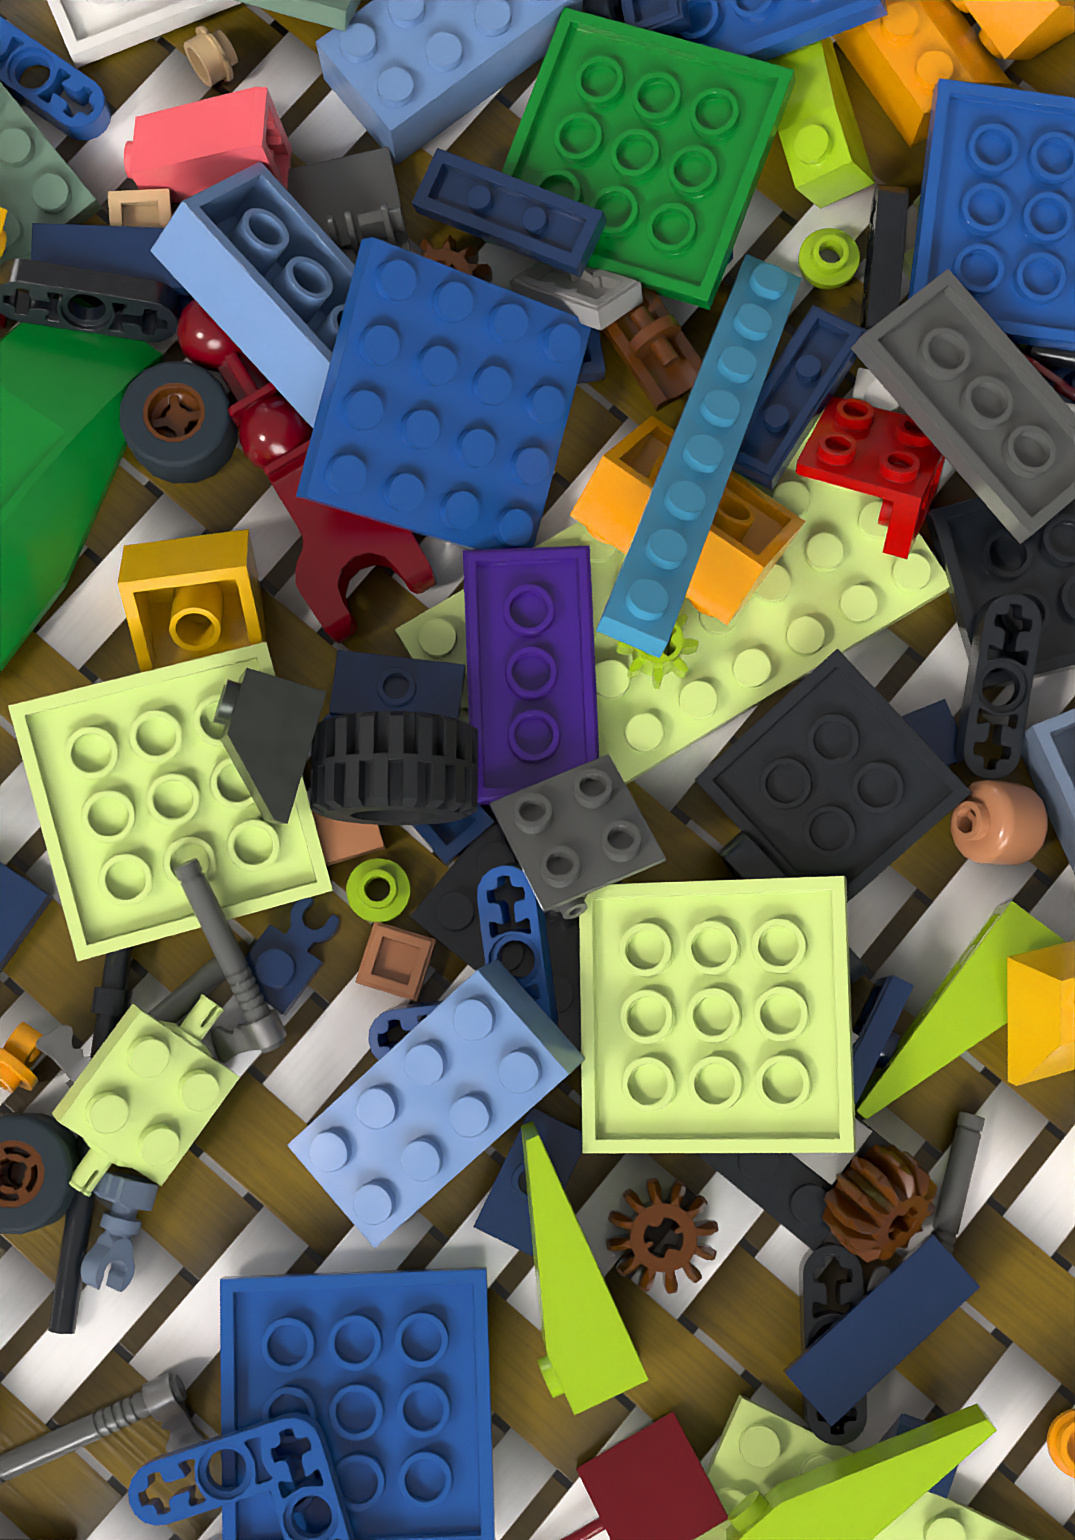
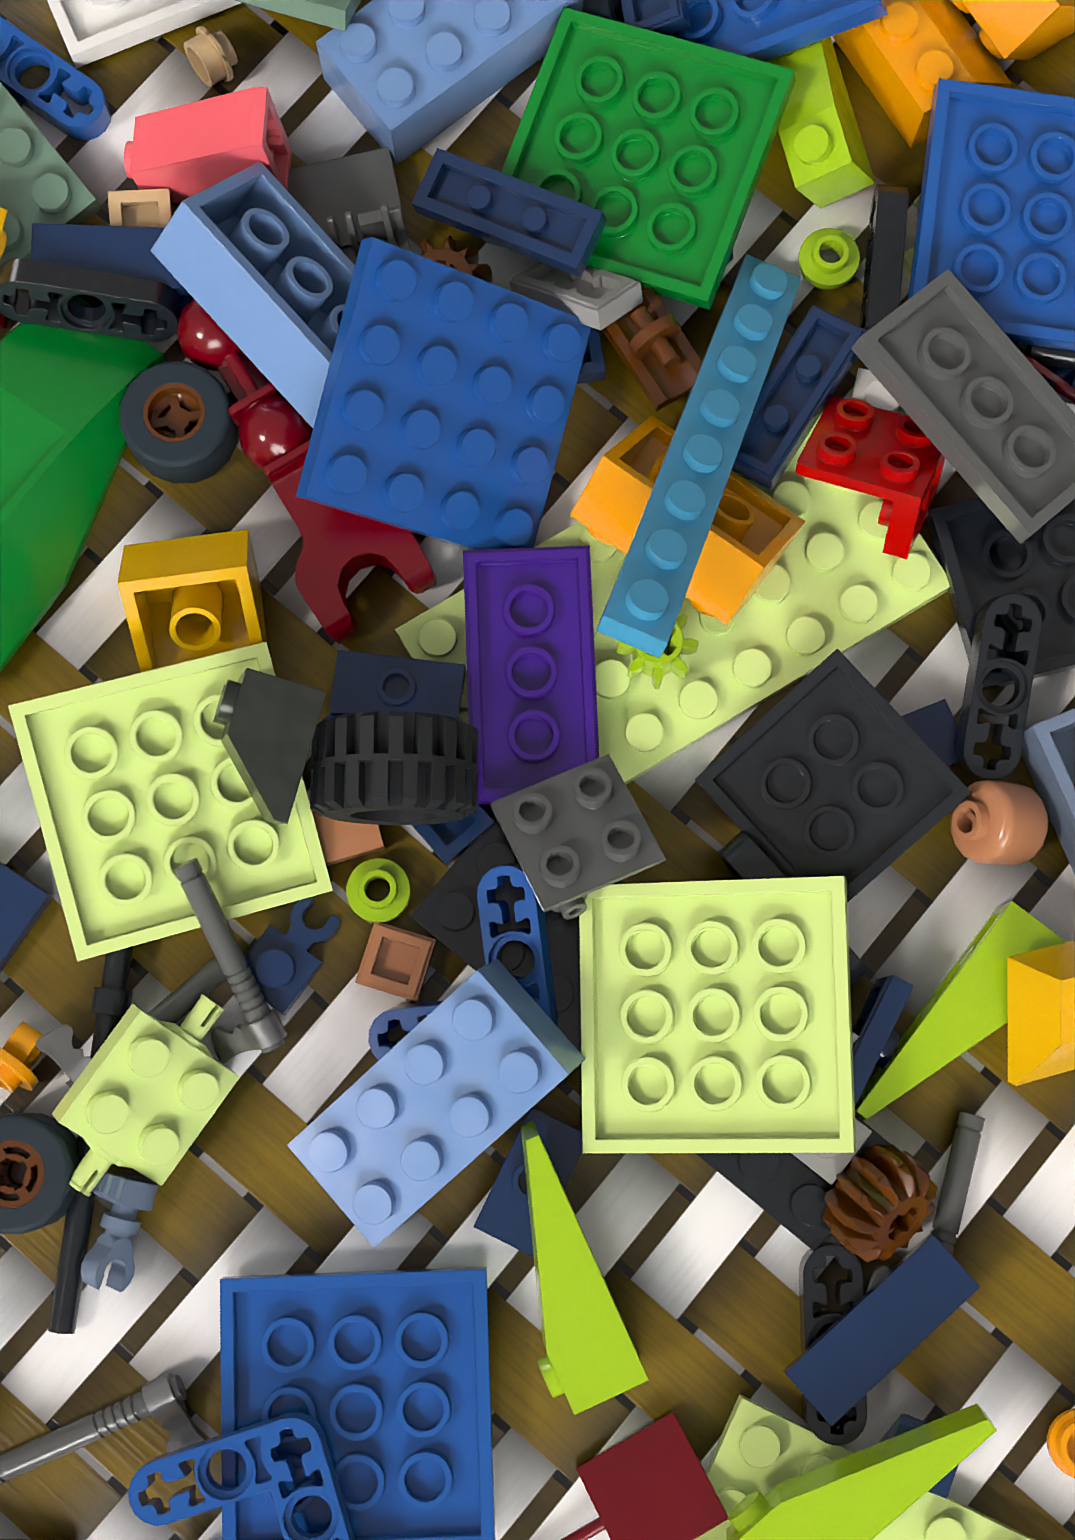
reddish brown gear [606,1178,719,1294] -> none

